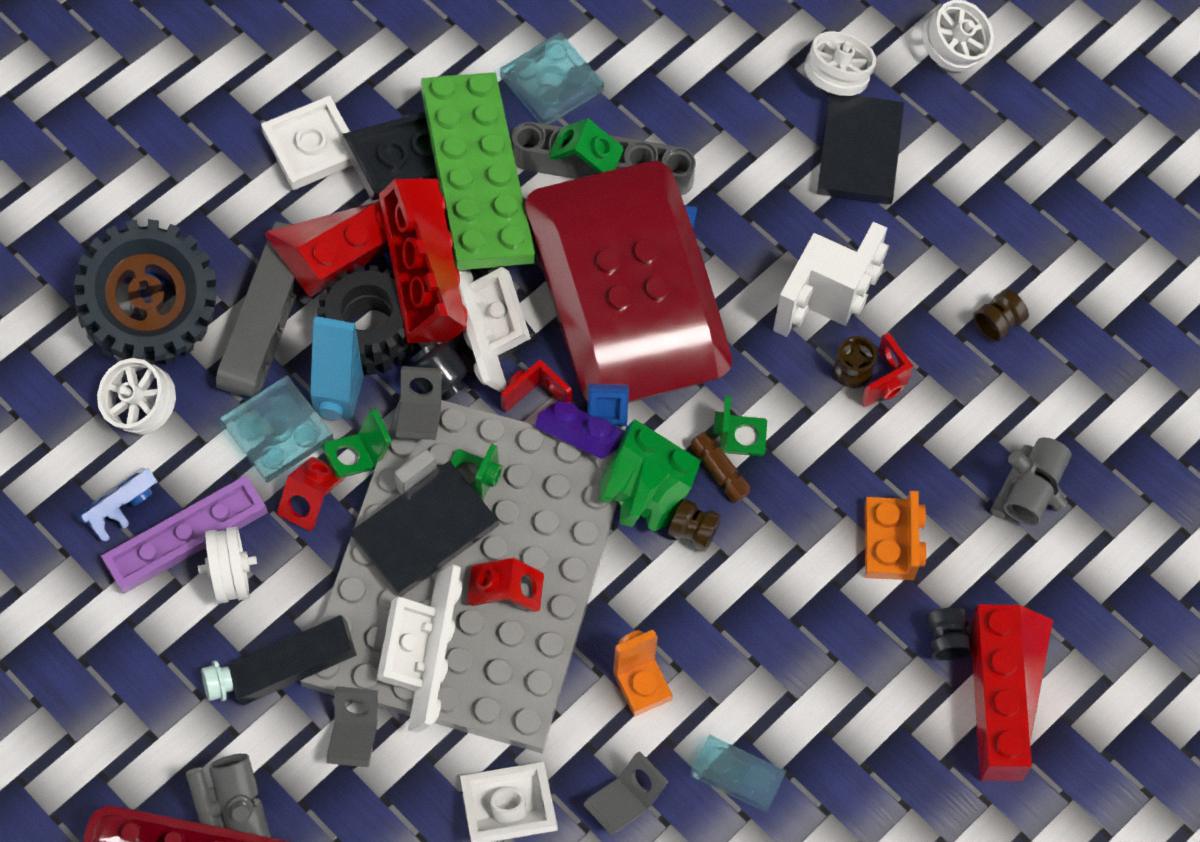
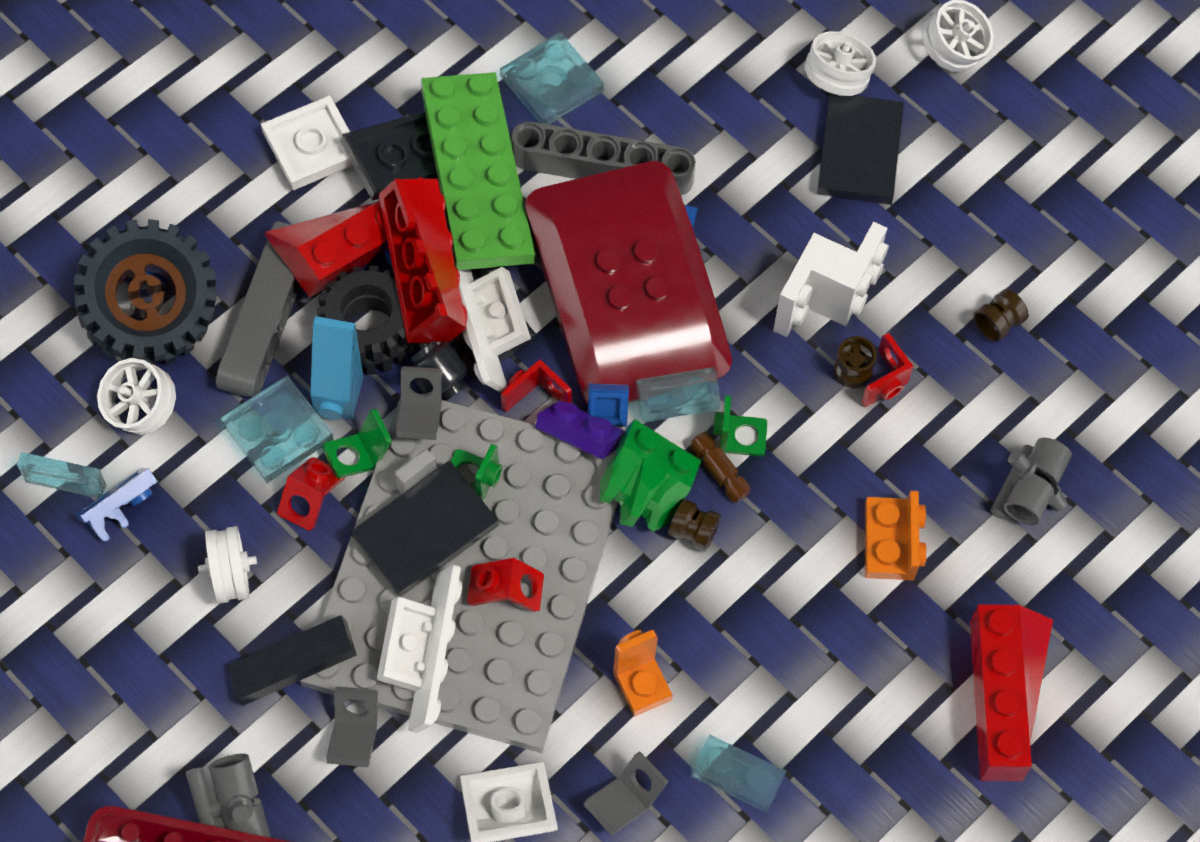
medium lavender plate [101,475,268,594] -> none
light aqua plate [201,661,233,701] -> none
green bracket [548,118,623,173] -> none
black wheel [925,607,973,661] -> none
none -> clear light blue tile [17,452,107,498]
none -> clear light blue plate [636,367,721,422]

